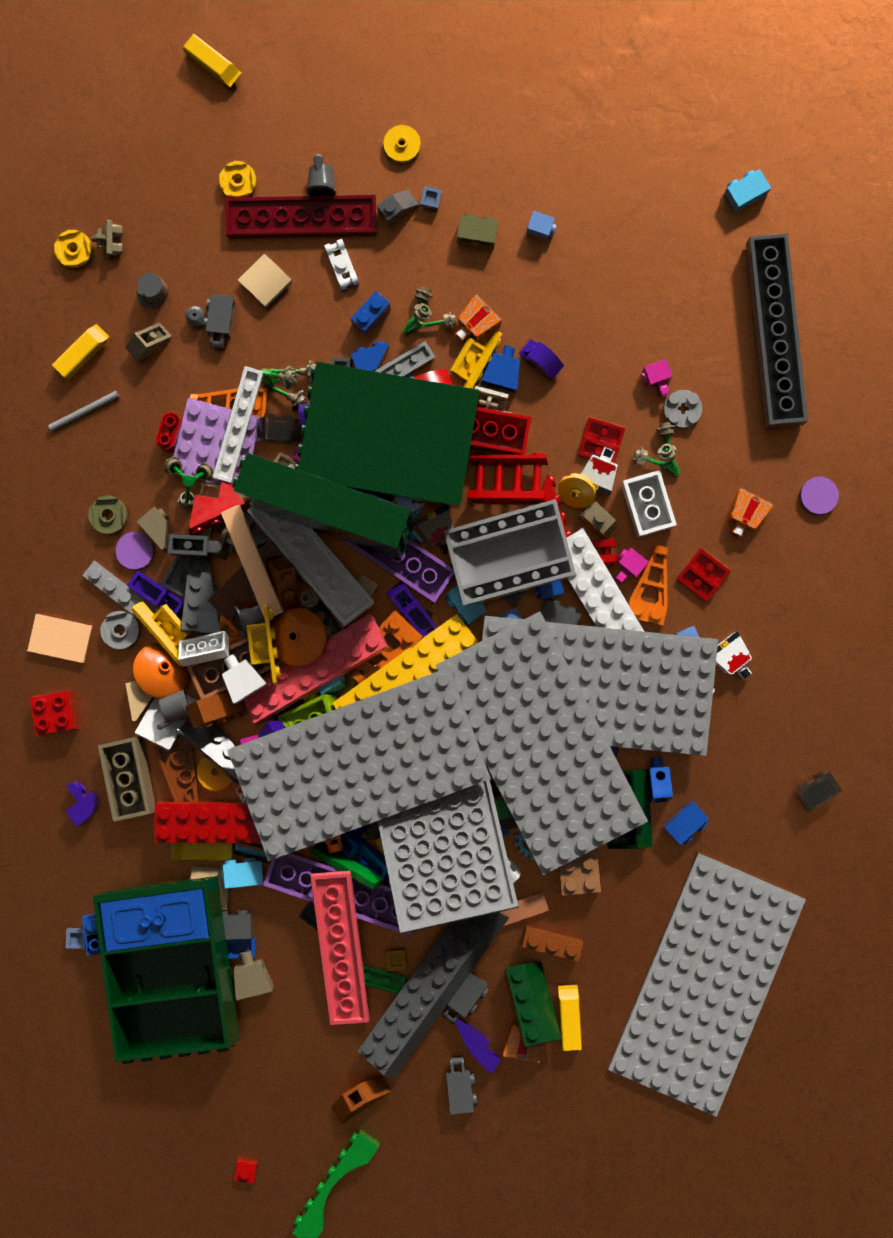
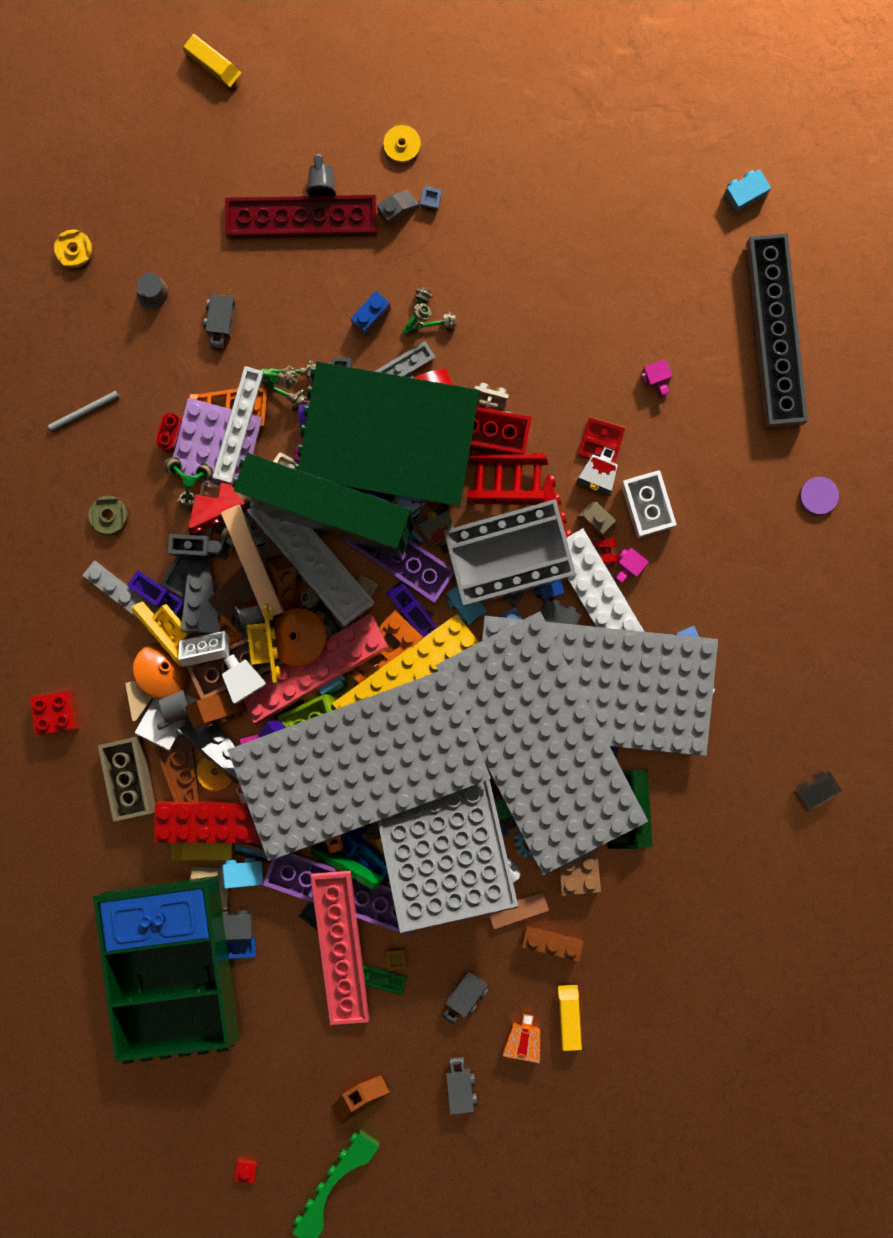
light nougat tile [27,614,93,663] -> none
yellow piece [52,324,109,381] -> none
dark purple brick [65,781,98,827] -> none
sand blue plate [65,928,86,949] -> none
blue slope [82,913,100,956] -> none
dark tan hips [91,220,122,259] -> none
light grey plate [100,611,140,650] -> none
medium lavender tile [115,532,154,570] -> none
dark tan slope [125,322,172,362] -> none
dark tan slope [137,507,170,552] -> none
dark grey wheel [185,306,206,327] -> none
yellow plate [219,161,257,197] -> none
dark tan torso [234,951,274,1000] -> none
tan slope [238,254,293,308] -> none
clear smoke brick [257,413,300,445] -> none
white plate [324,239,359,290] -> none
blue slope [351,341,389,371] -> none
dark grey brick [358,912,509,1079] -> none
yellow bracket [450,332,502,388] -> none
orange torso [455,294,502,342] -> none
dark purple slope [456,1016,501,1073] -> none
olive brick [457,214,498,248] -> none
blue torso [482,345,520,394] -> none
dark green slope [504,962,562,1050] -> none
dark purple brick [519,339,564,380] -> none
medium blue brick [526,211,557,241] -> none
yellow plate [558,473,596,508] -> none
light grey plate [608,852,806,1117] -> none
orange plate [628,545,669,626] -> none
dark tan plant [633,422,681,477] -> none
blue torso [648,757,673,803] -> none
light grey plate [663,390,702,429] -> none
blue brick [663,801,709,845] -> none
red slope [677,547,731,602] -> none
torso [716,632,752,680] -> none
orange torso [729,488,774,537] -> none

